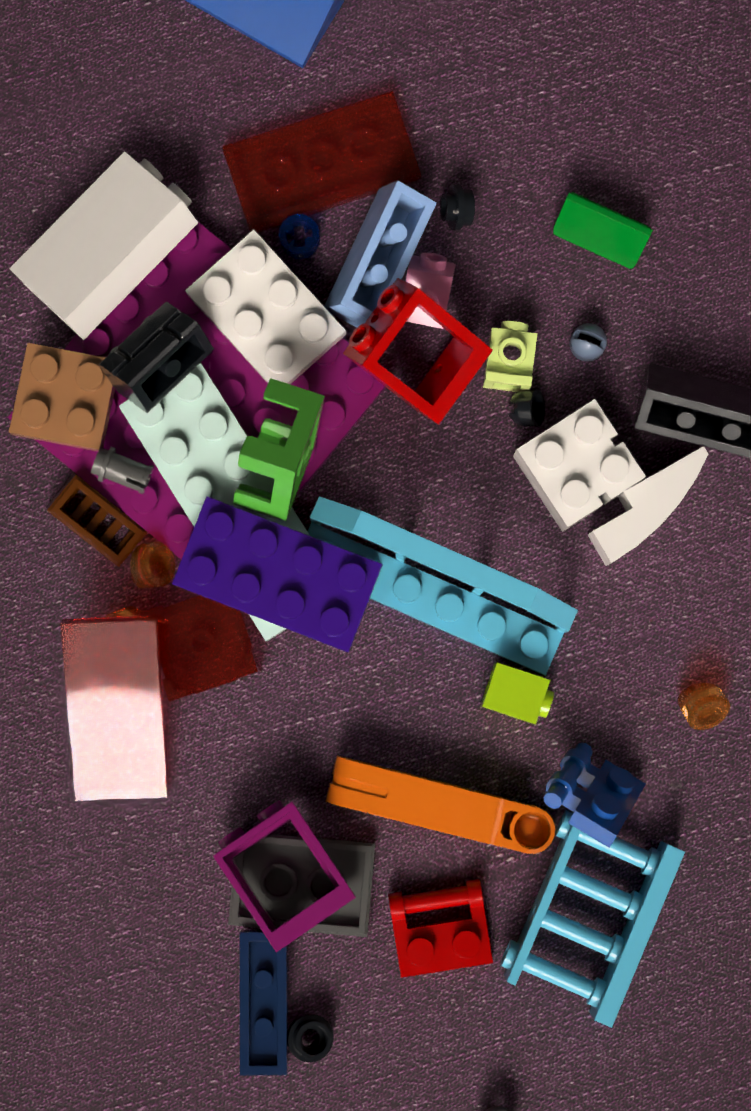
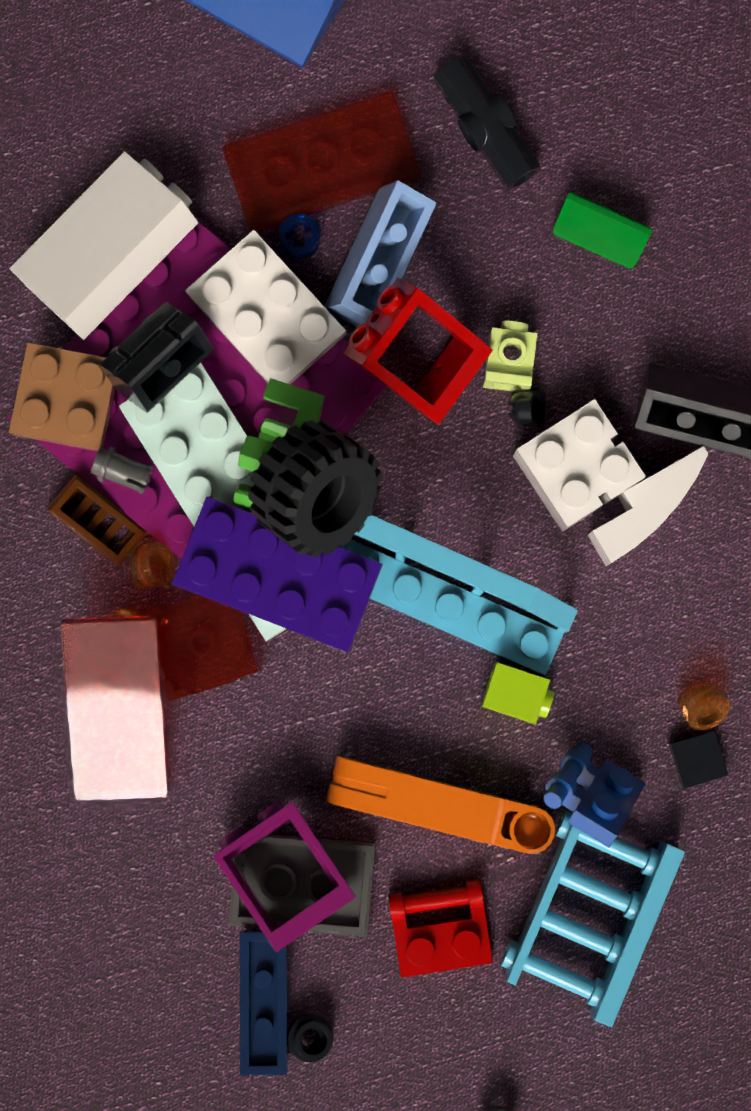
bright pink bracket [406,253,456,329] -> none
black plate [440,184,475,230] -> none
sand blue hinge [569,323,607,362] -> none
none -> black tyre [248,421,382,557]
none -> black piece [433,55,541,191]
none -> black tile [668,730,728,789]

